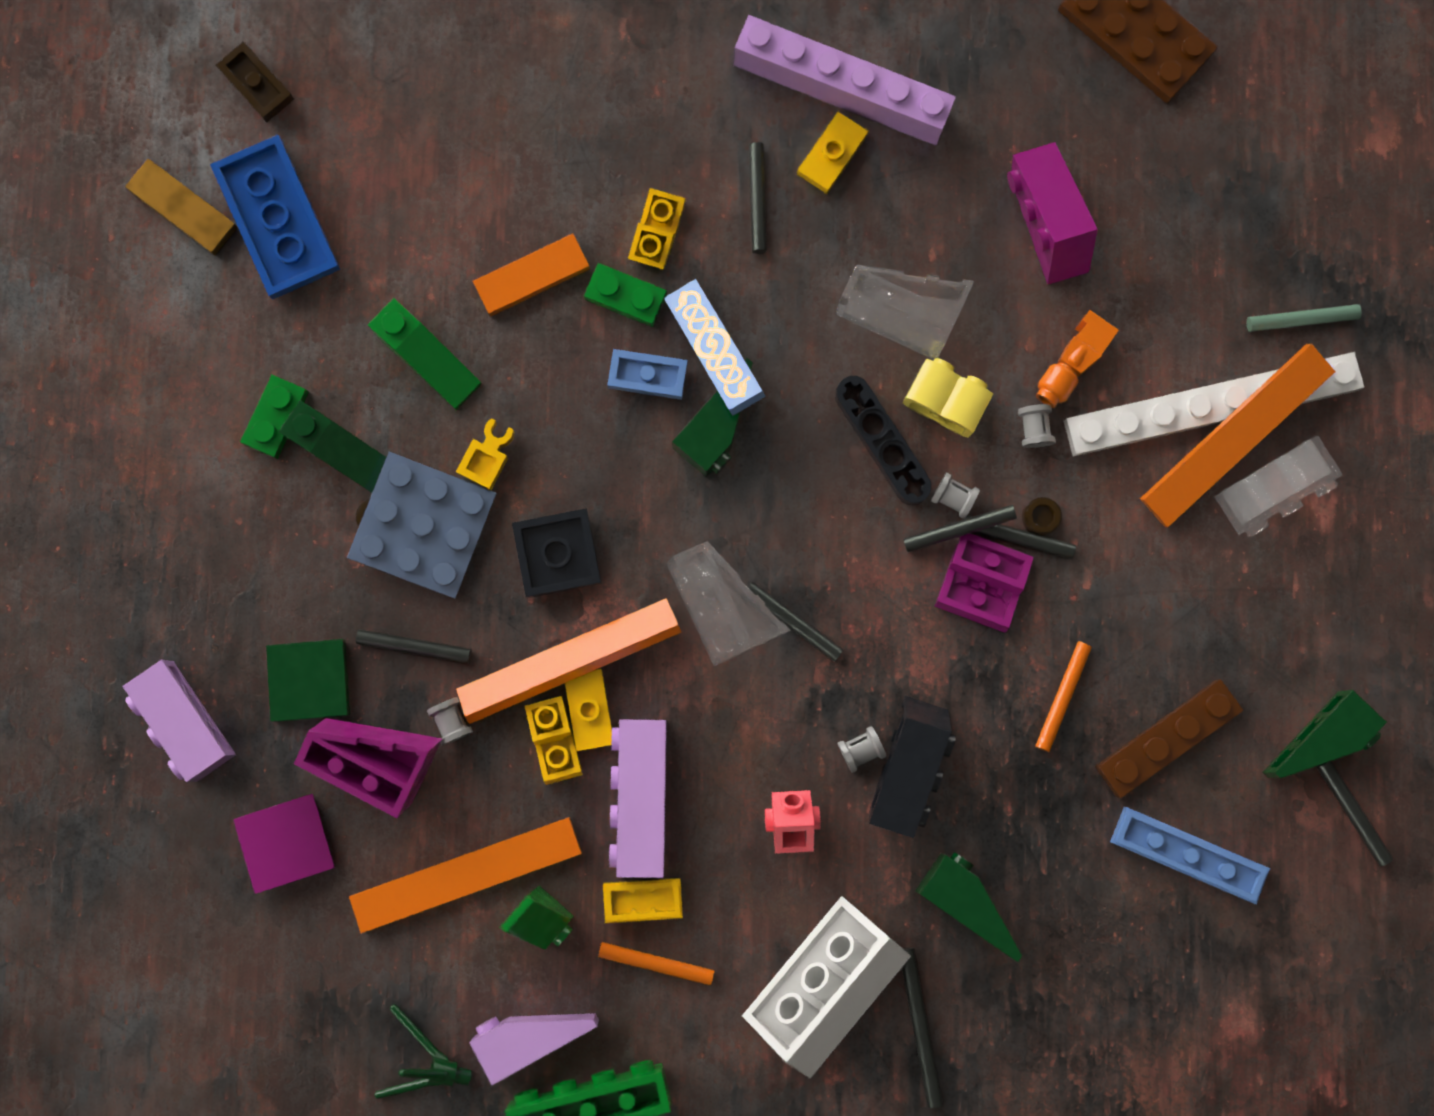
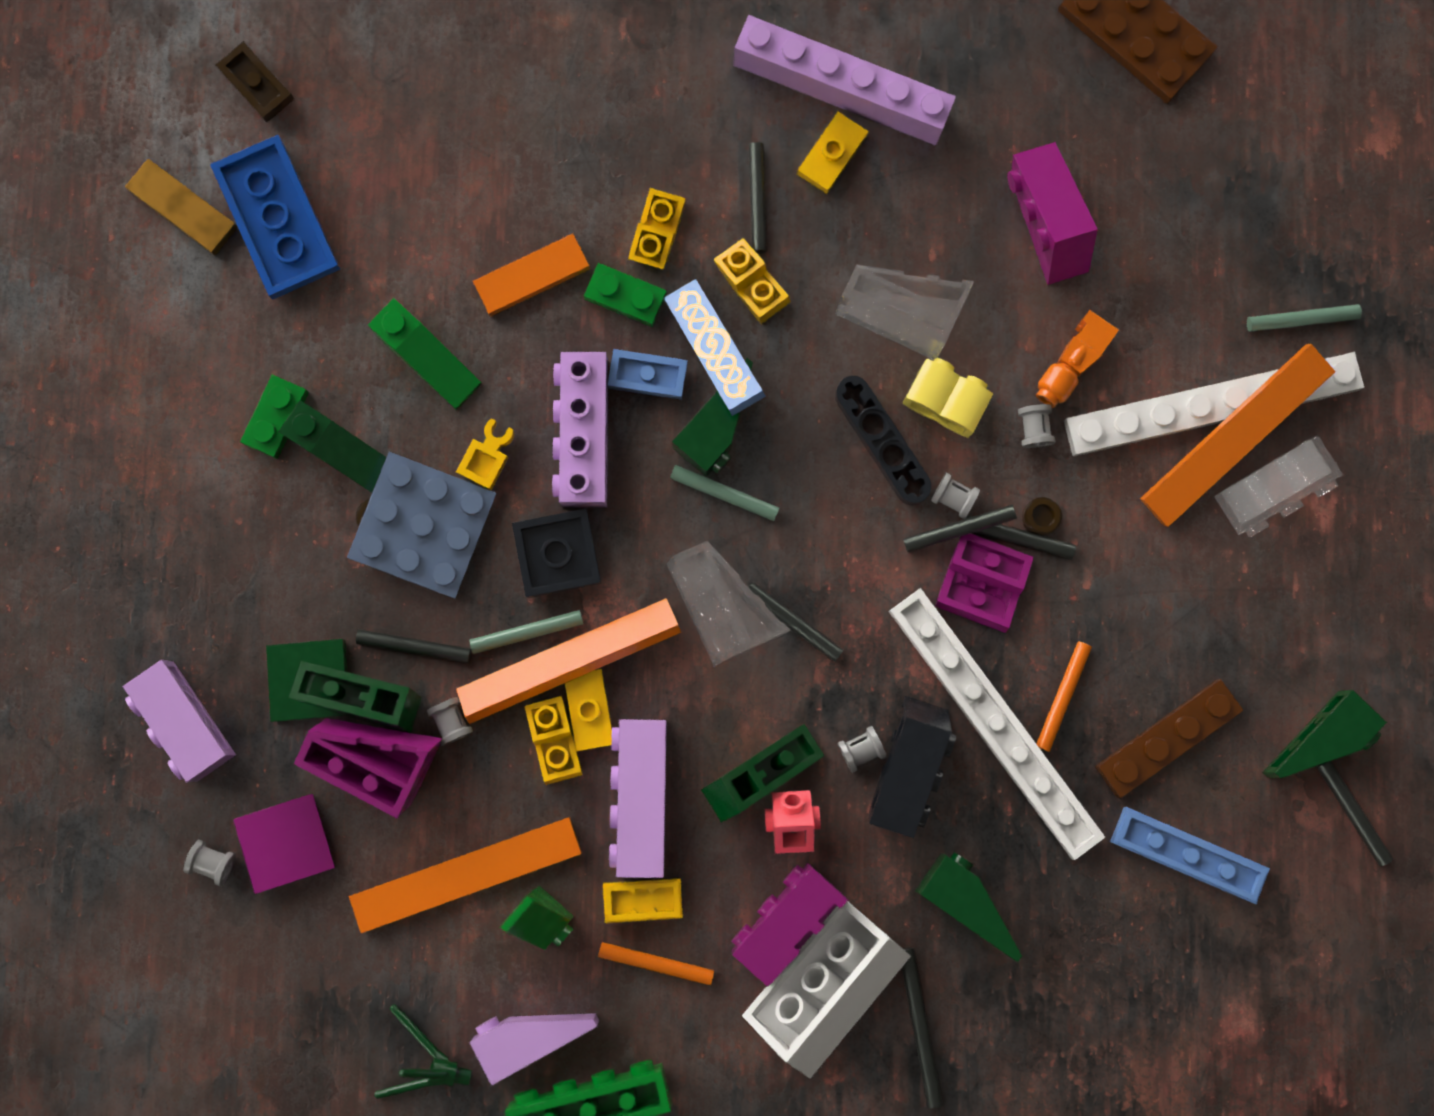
none -> light grey bush [183,840,236,886]
none -> dark green slope [289,661,422,733]
none -> sand green bar [469,610,584,654]
none -> lavender brick [552,352,608,507]
none -> sand green bar [670,465,779,521]
none -> dark green slope [701,724,825,823]
none -> yellow slope [714,238,790,324]
none -> magenta wedge [731,863,849,987]
none -> white plate [888,588,1105,860]

